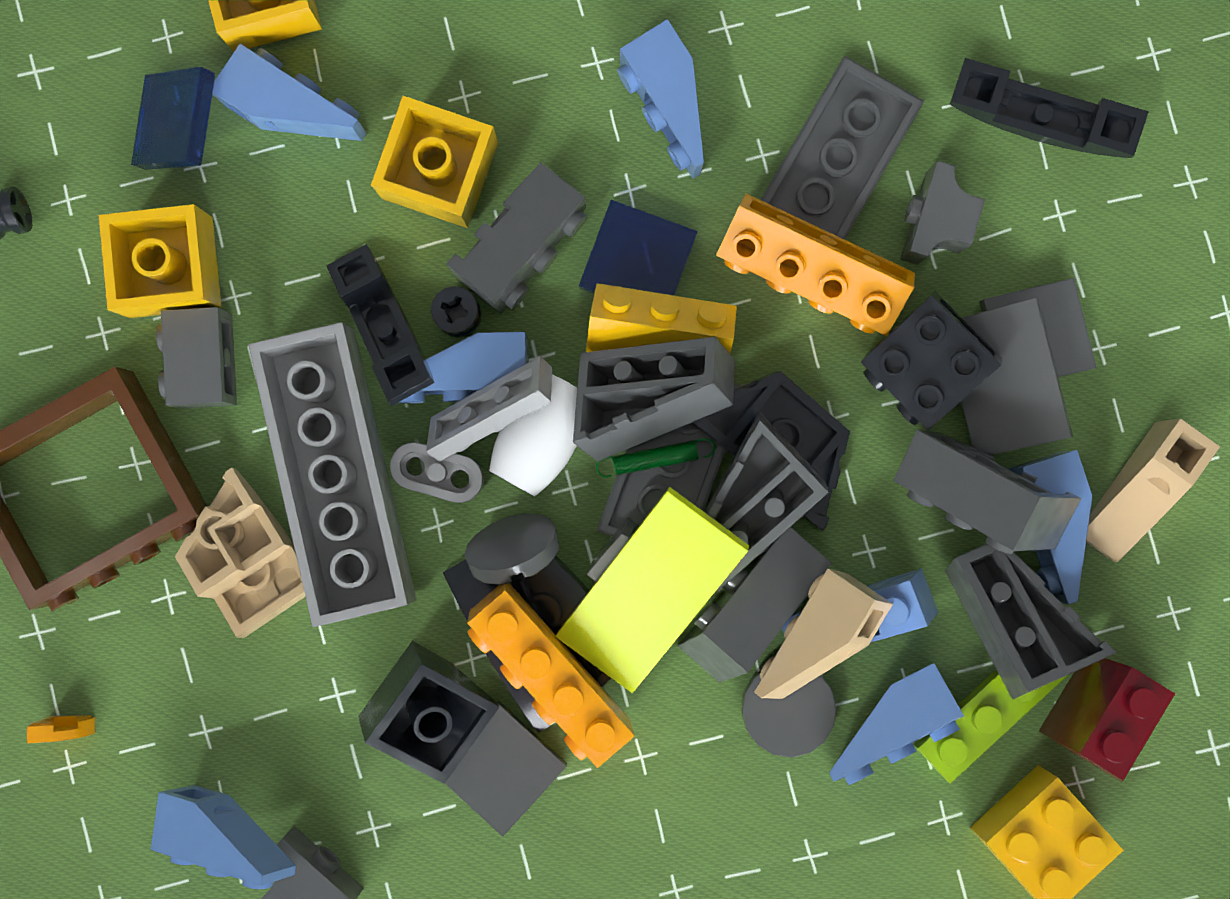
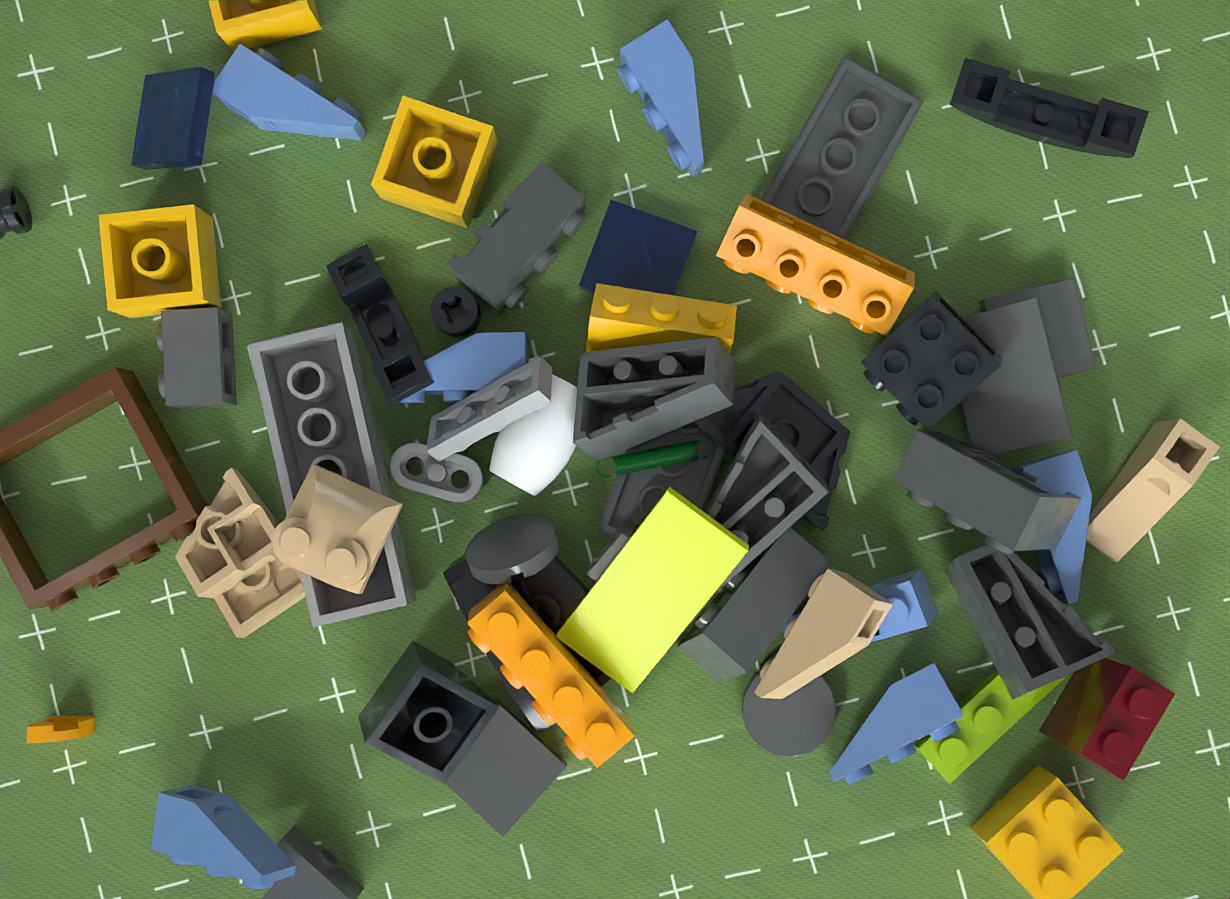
dark grey brick [900,161,985,265] -> none
none -> tan slope [269,464,403,594]

